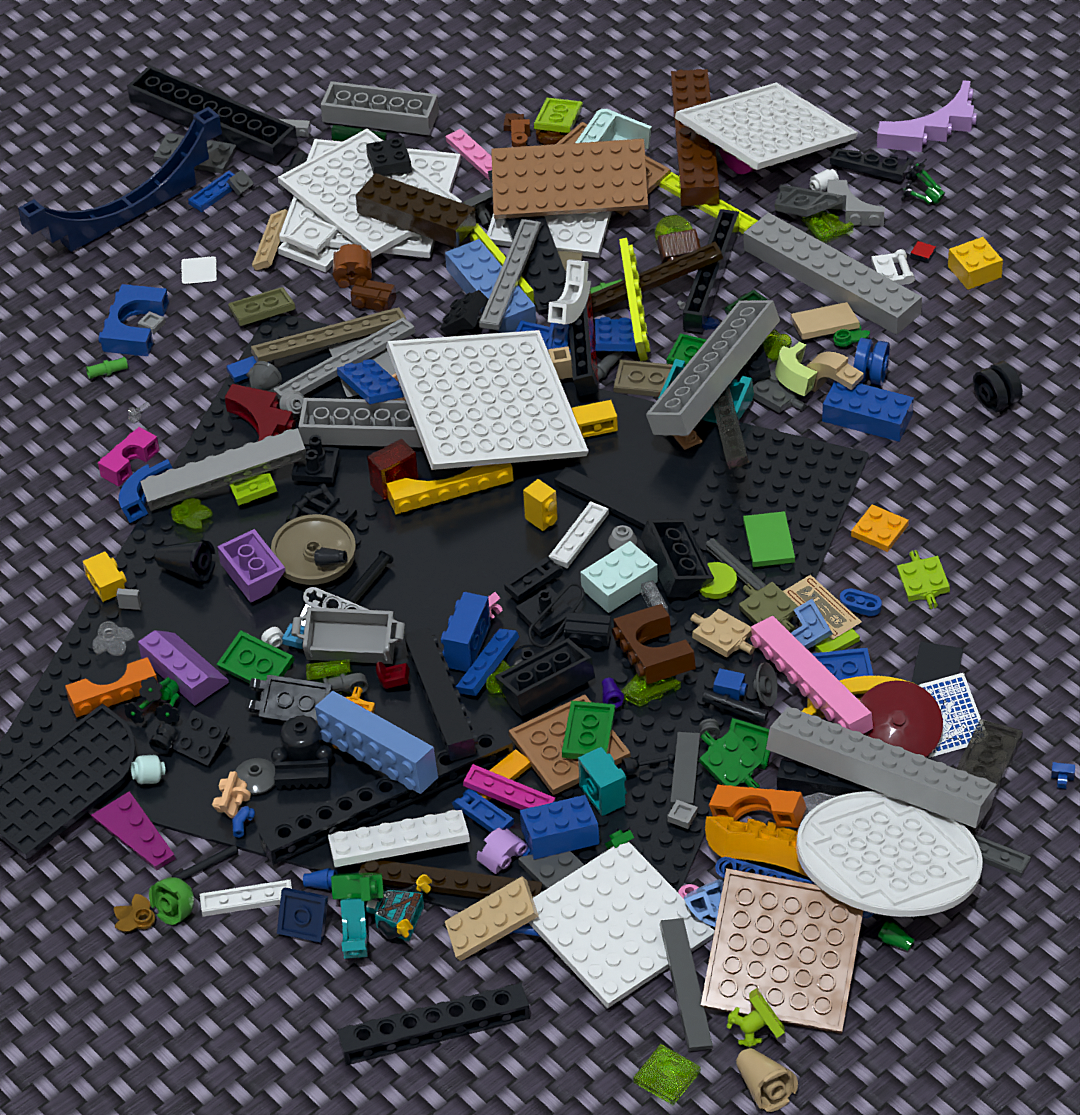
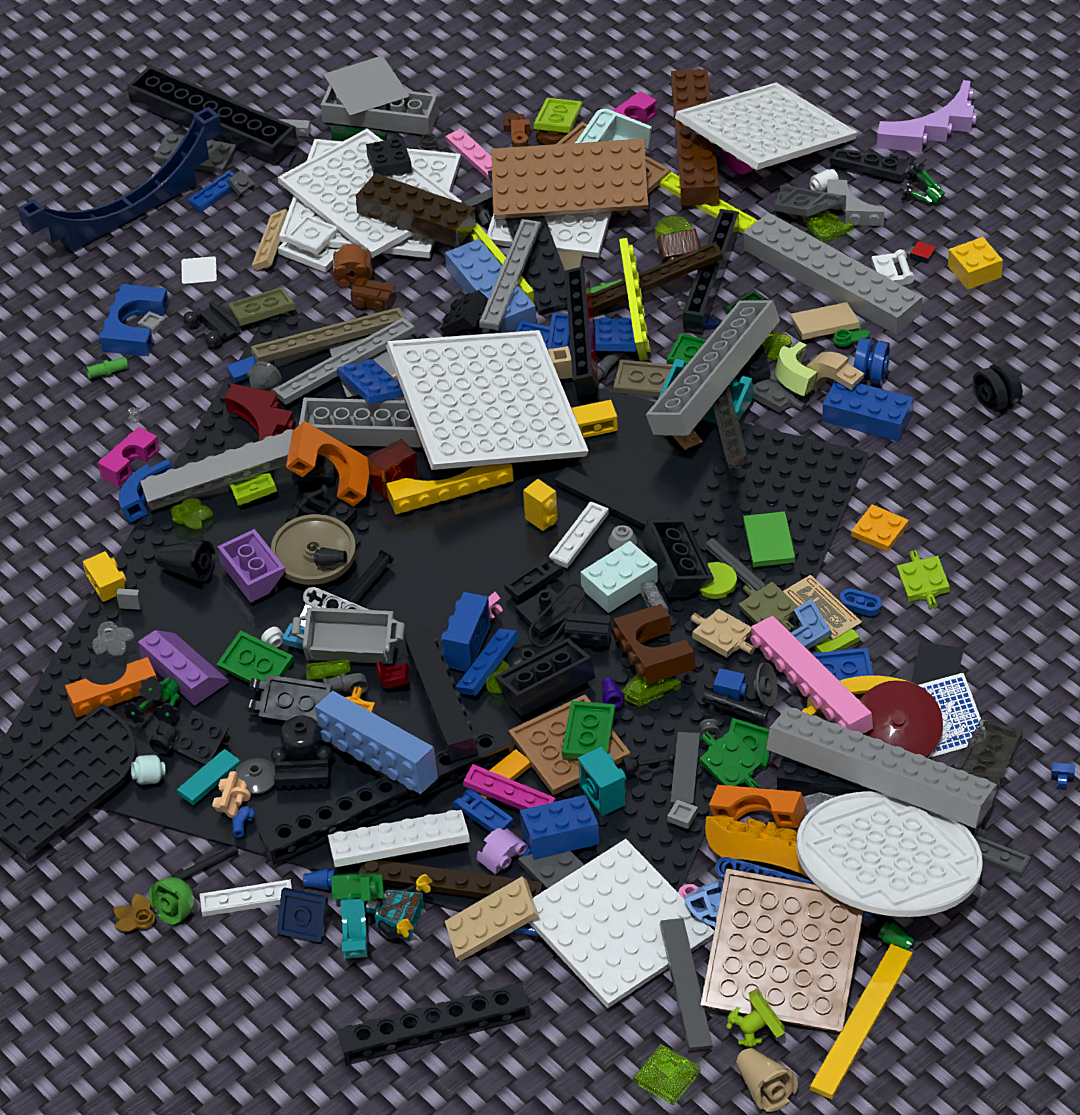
magenta wing [91,791,176,871] -> none
light grey cone [279,390,305,418] -> none
white arch [548,260,591,324] -> none
green plate [605,830,634,850] -> none
none -> teal tile [177,749,241,805]
none -> black gear [183,301,240,347]
none -> orange arch [286,421,371,506]
none -> light grey sticker [324,56,409,115]
none -> clear smoke plate [420,133,438,150]
none -> dark pink arch [613,91,657,124]
none -> yellow tile [810,944,913,1100]

